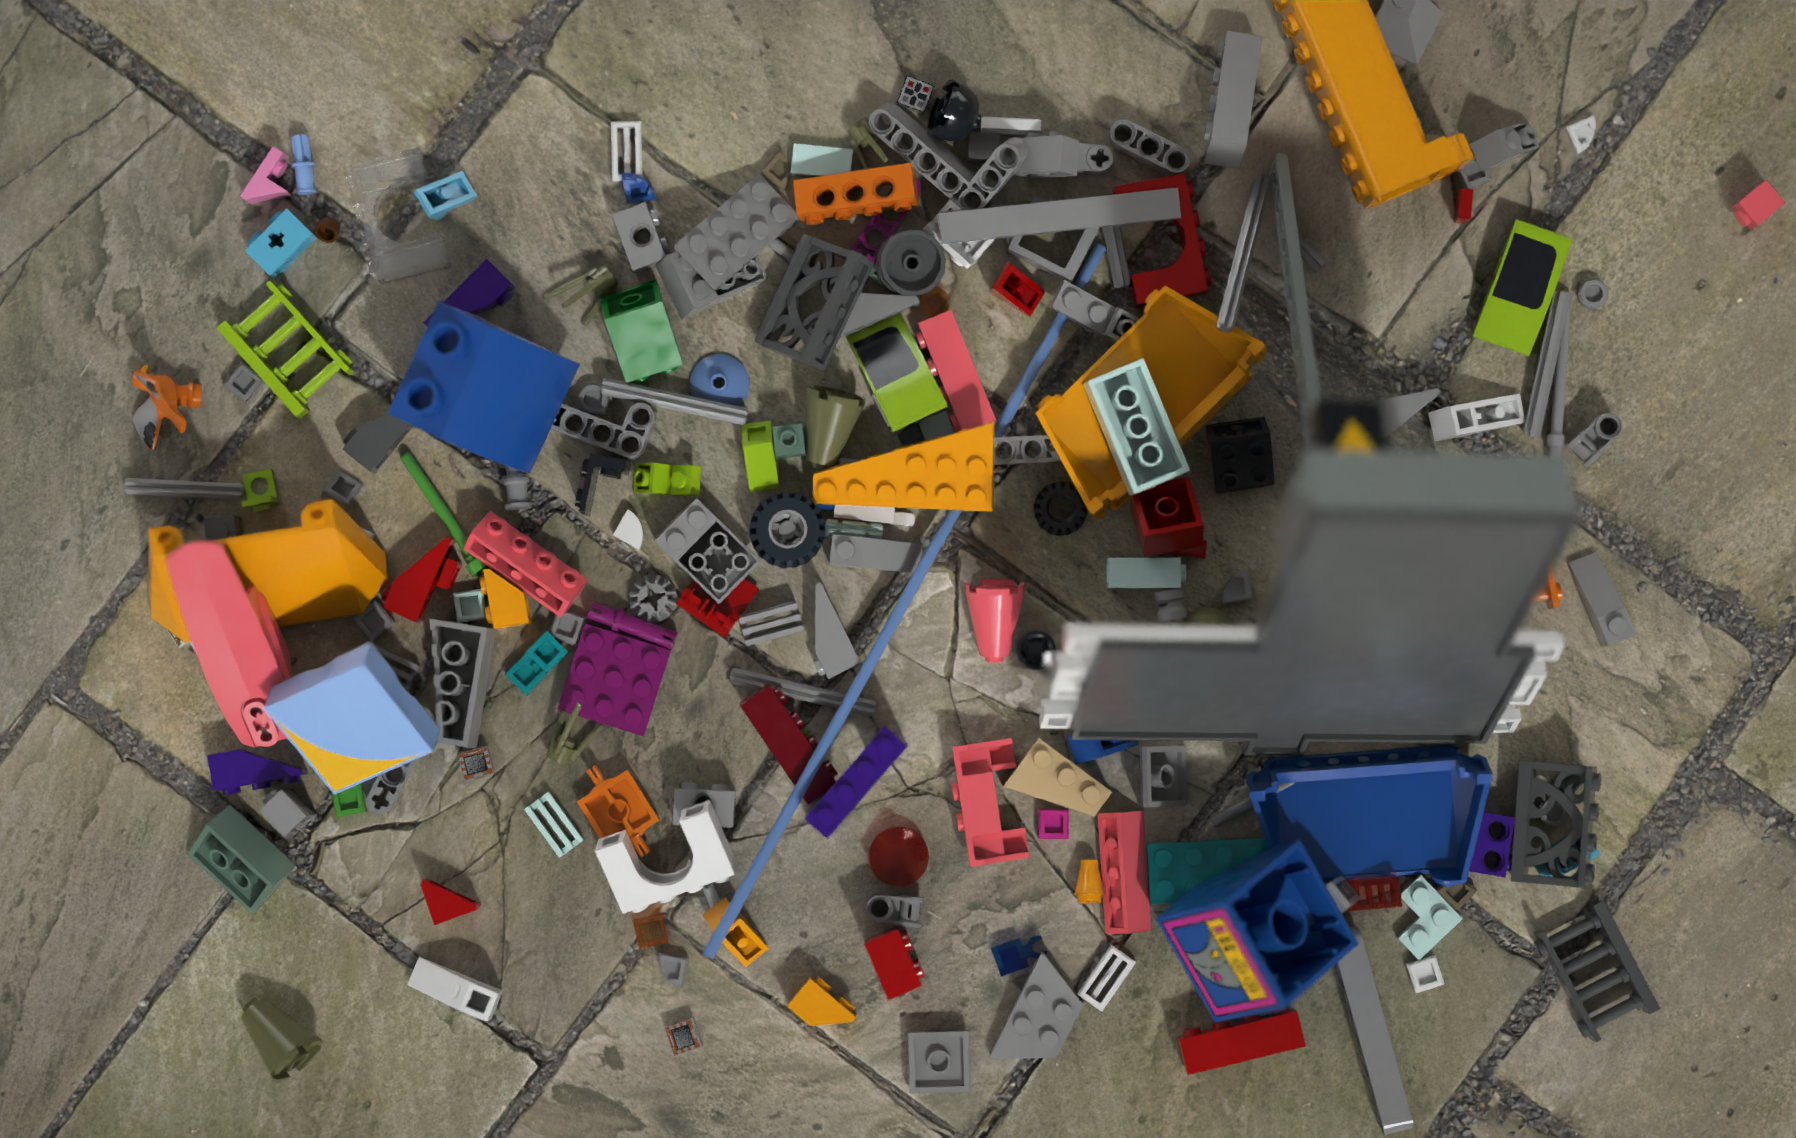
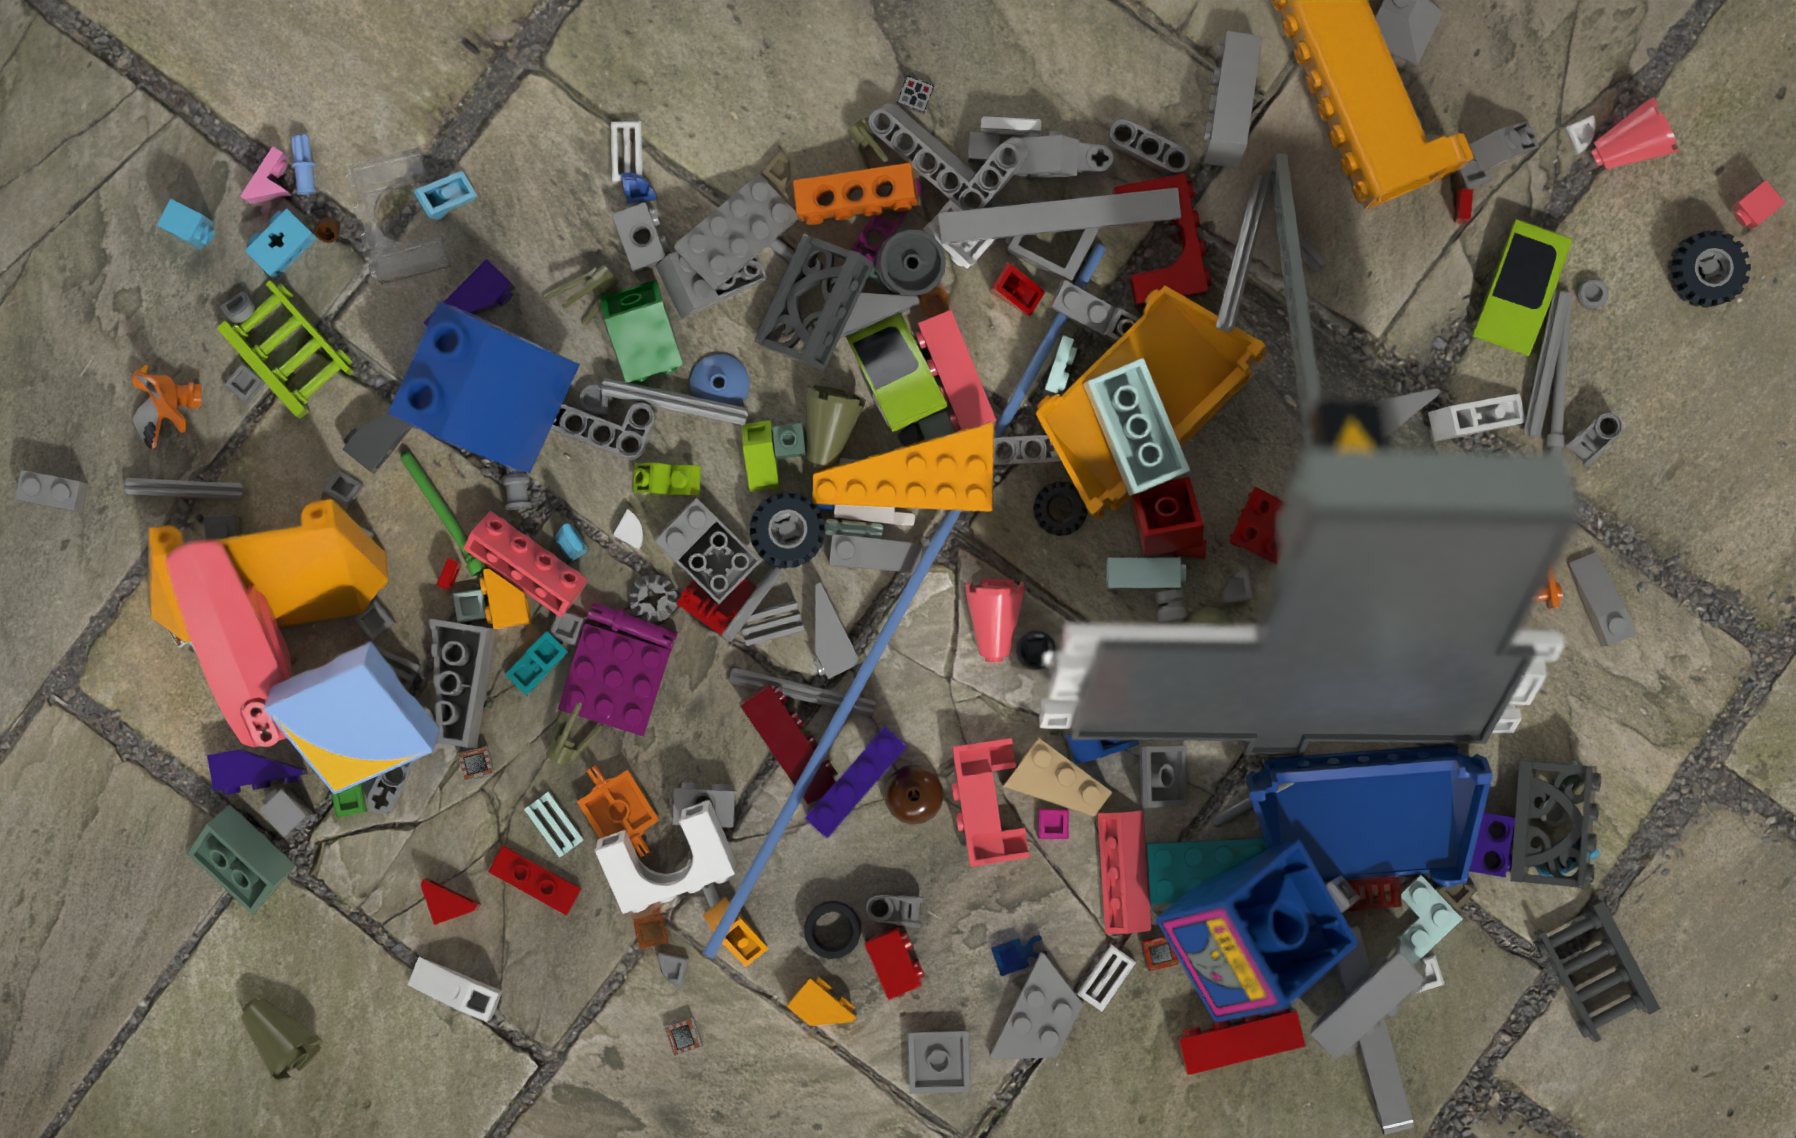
lime bracket [241,469,279,514] -> none
red slope [381,537,456,623] -> none
black bracket [575,453,631,516] -> none
light aqua tile [791,143,853,177] -> none
clear red dish [869,826,929,887] -> none
black cylinder [927,79,982,141] -> none
light orange cone [1074,860,1104,904] -> none
light grey axle [1102,225,1131,288] -> none
black bracket [1205,416,1274,494] -> none
none -> light grey brick [15,470,89,513]
none -> medium azure brick [157,199,215,250]
none -> light grey tile [220,290,255,324]
none -> red plate [488,845,582,916]
none -> medium azure slope [555,523,589,562]
none -> light grey bar [722,566,782,642]
none -> black tyre [804,901,861,959]
none -> reddish brown cylinder [884,765,944,825]
none -> light aqua plate [1043,336,1077,397]
none -> tile [1142,936,1179,971]
none -> red hinge [1229,486,1285,565]
none -> light grey wedge [1310,938,1426,1060]
none -> coral cone [1591,97,1679,170]
none -> black wheel [1667,230,1751,308]

